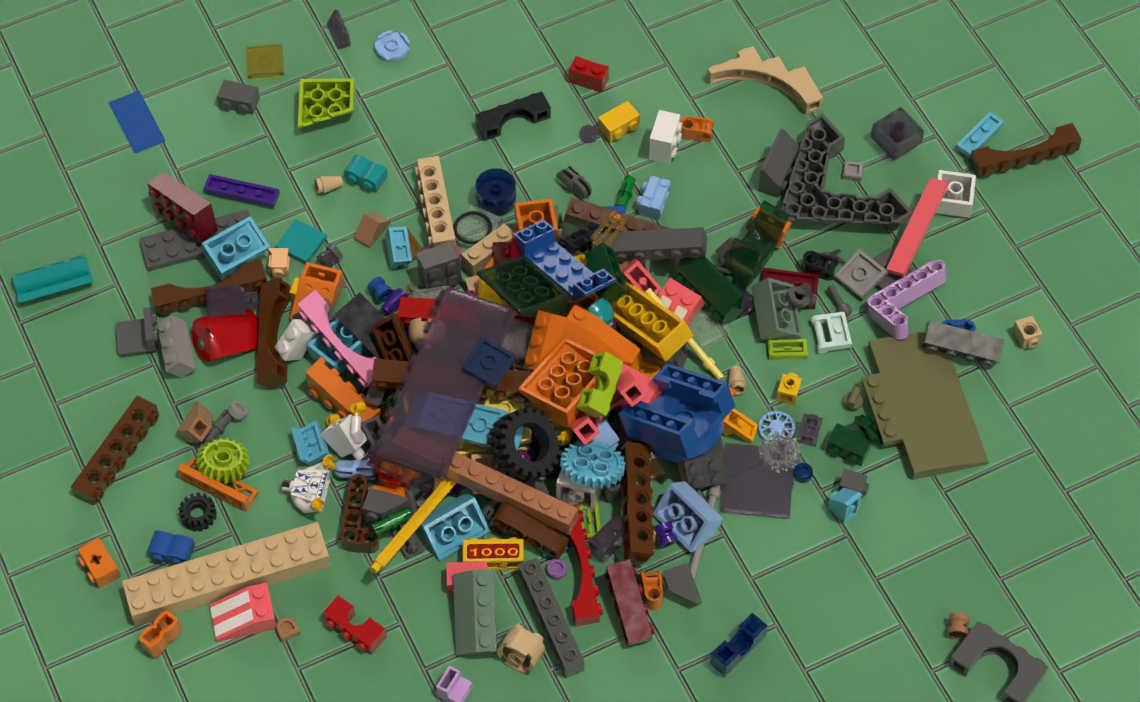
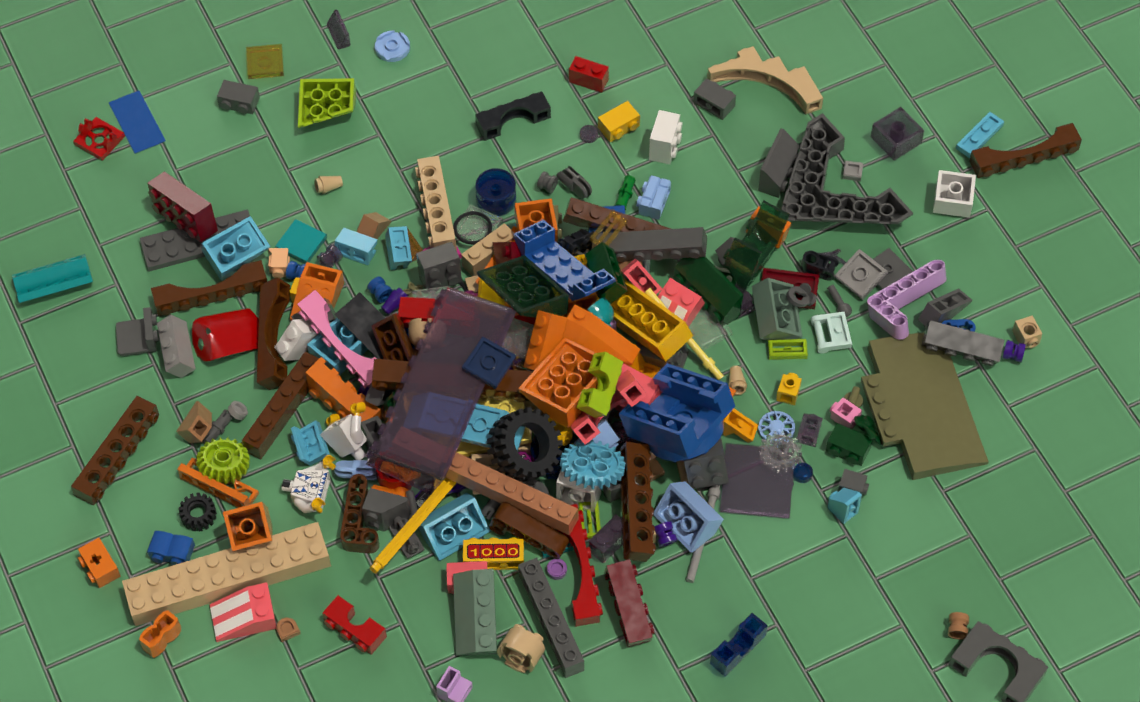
dark purple plate [203,174,280,208] -> none
clear purple brick [205,285,258,316] -> none
teal brick [344,155,388,192] -> none
green pin [371,507,412,536] -> none
orange piece [641,570,663,610] -> none
dark grey slope [662,563,702,604] -> none
orange piece [680,116,714,142] -> none
coral tile [886,178,949,277] -> none
none -> red piece [73,117,125,161]
none -> orange slope [223,502,272,551]
none -> reddish brown brick [242,352,319,460]
none -> blue wheel [286,261,306,280]
none -> medium azure hinge [335,228,377,265]
none -> dark grey wheel [537,171,558,194]
none -> dark grey brick [693,78,736,120]
none -> bright pink brick [830,398,862,429]
none -> dark grey slope [918,288,972,327]
none -> dark purple wheel [1003,340,1026,363]

